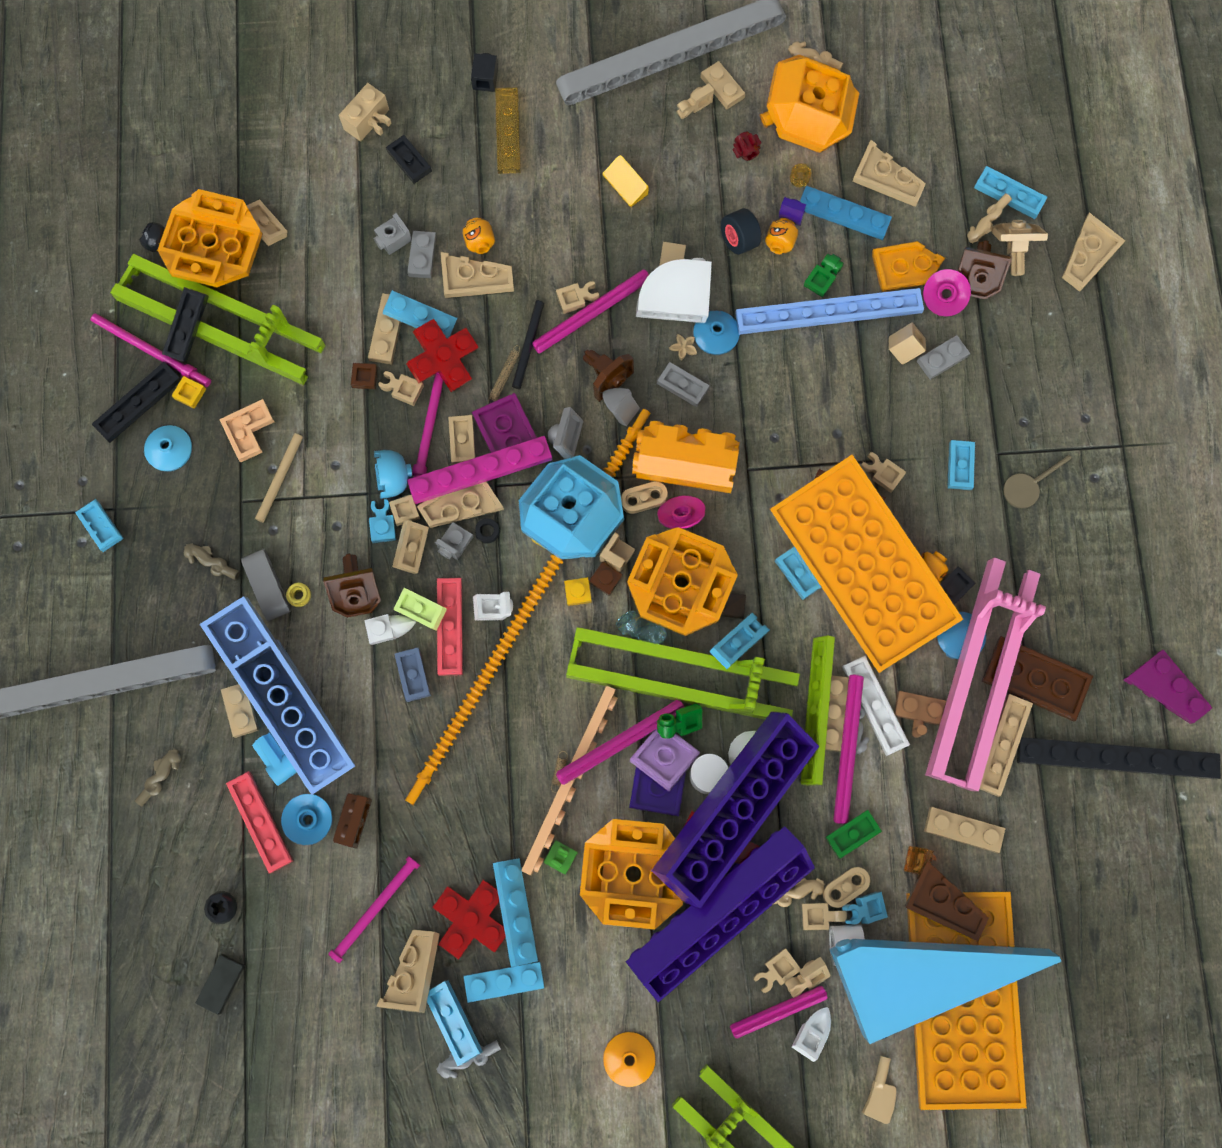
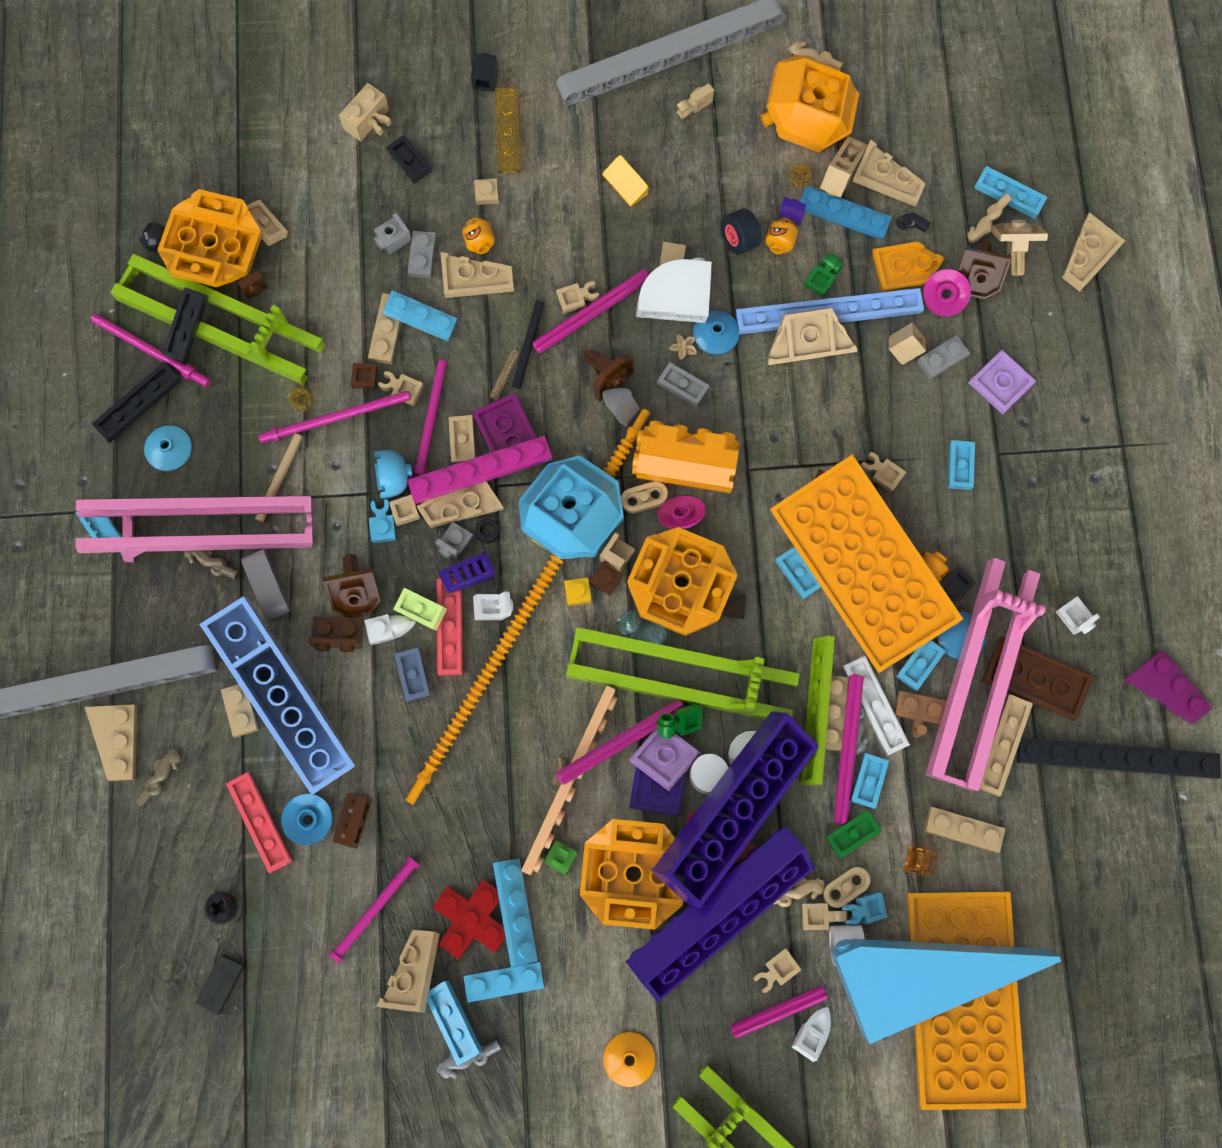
yellow plate [172,376,206,409] -> none
light nougat plate [219,399,274,462] -> none
medium azure piece [252,732,297,786] -> none
light yellow plate [286,583,311,607] -> none
tan plate [392,520,429,574] -> none
red plate [406,319,479,392] -> none
light grey tile [548,407,583,459] -> none
tan plate [701,61,745,109] -> none
medium azure plate [710,613,770,669] -> none
dark red gear [732,131,761,161] -> none
tan plate [785,957,831,998] -> none
tan piece [862,1056,896,1124] -> none
reddish brown wing [905,859,989,941] -> none
dark tan piece [1003,455,1072,509] -> none
none -> bright pink piece [76,496,313,562]
none -> tan wing [85,704,137,781]
none -> reddish brown plate [238,270,267,299]
none -> dark pink bar [258,391,411,443]
none -> clear yellow bush [289,387,312,411]
none -> reddish brown bracket [308,616,364,652]
none -> dark purple slope [438,552,495,594]
none -> tan plate [474,178,499,205]
none -> tan wing [767,307,857,365]
none -> tan slope [820,136,868,198]
none -> medium azure plate [850,753,889,809]
none -> black arm [896,212,931,233]
none -> medium azure plate [896,640,946,691]
none -> lavender tile [968,350,1036,415]
none -> white bracket [1056,596,1100,635]

